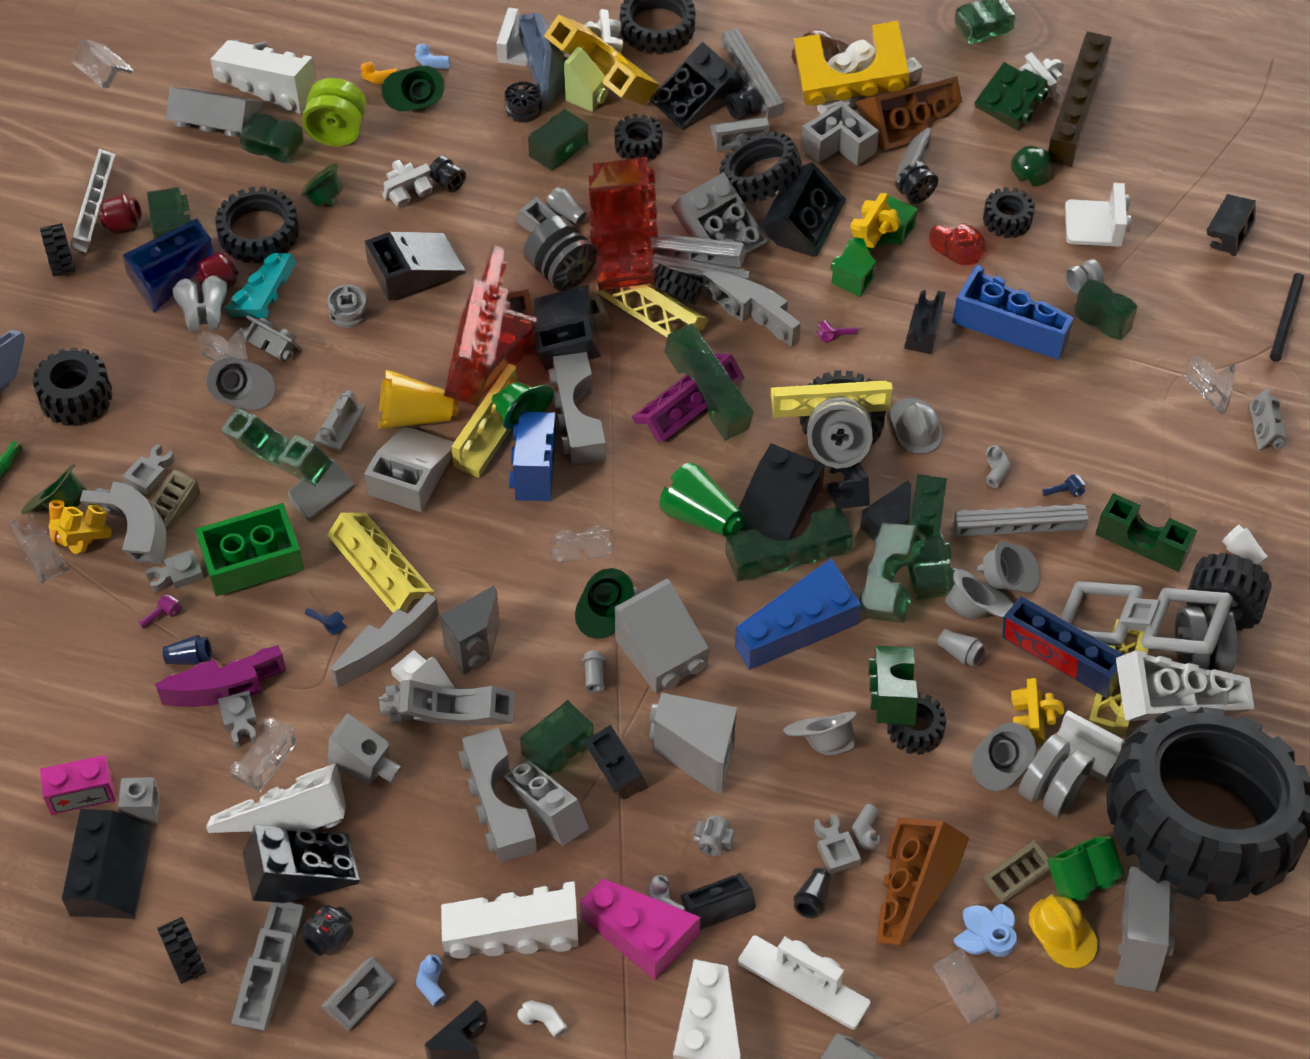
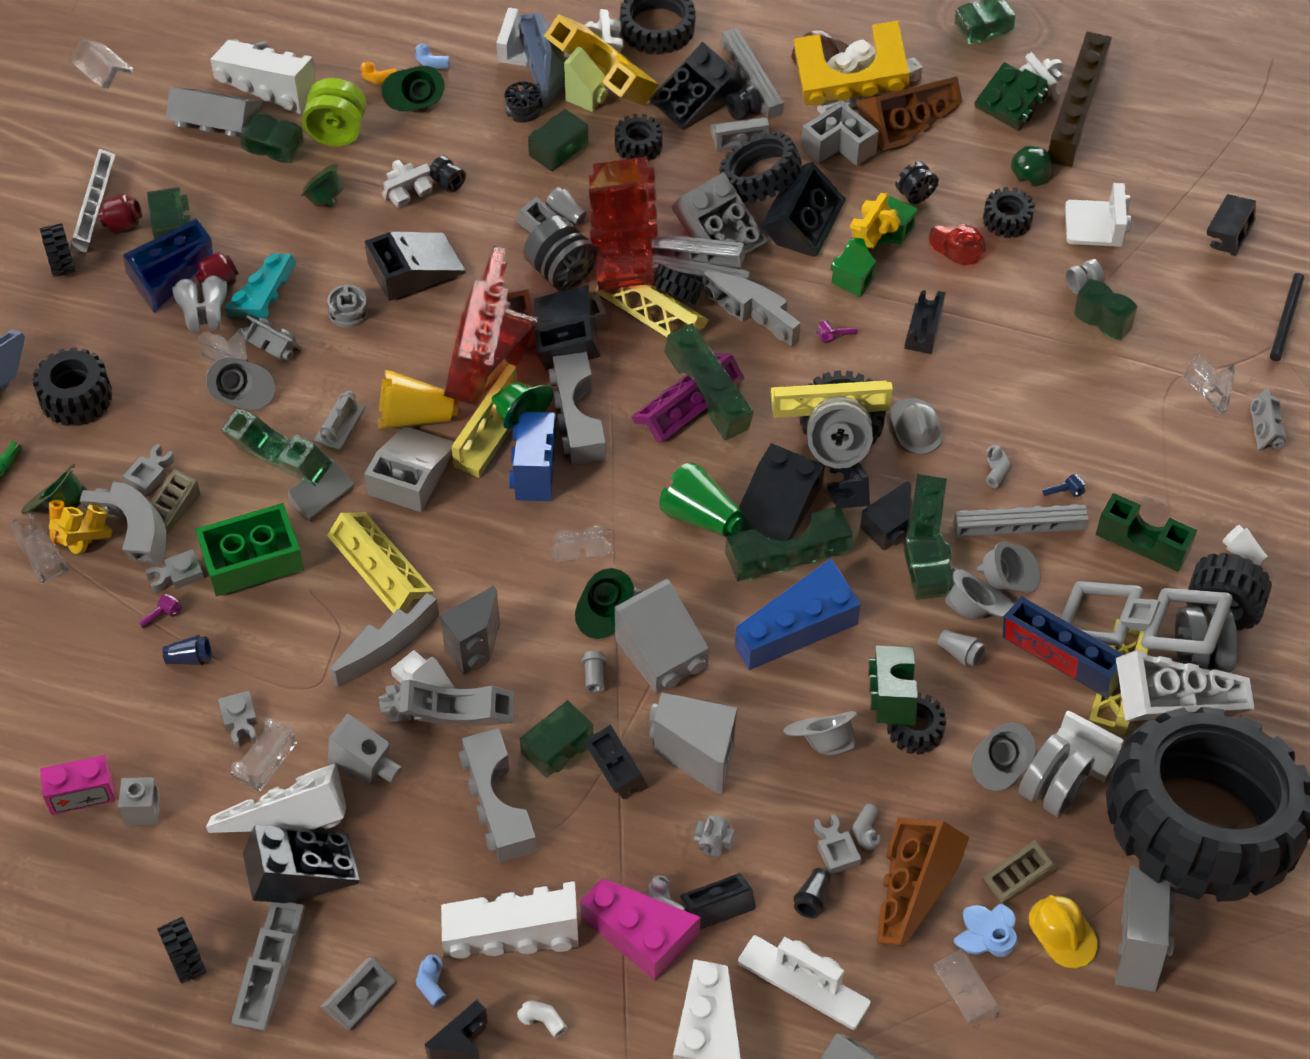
black slope [62,809,152,919] -> none
magenta slope [155,645,286,707] -> none
black tyre [215,187,299,263] -> none
black head [303,905,353,956] -> none
dark blue hand [305,608,346,635] -> none
light grey slope [503,760,589,846] -> none
clear green arch [859,523,927,623] -> none
light grey slope [894,128,932,181] -> none
blue wedge [952,264,1073,360] -> none
yellow hips [1011,678,1064,744] -> none
green brick [1047,836,1124,902] -> none

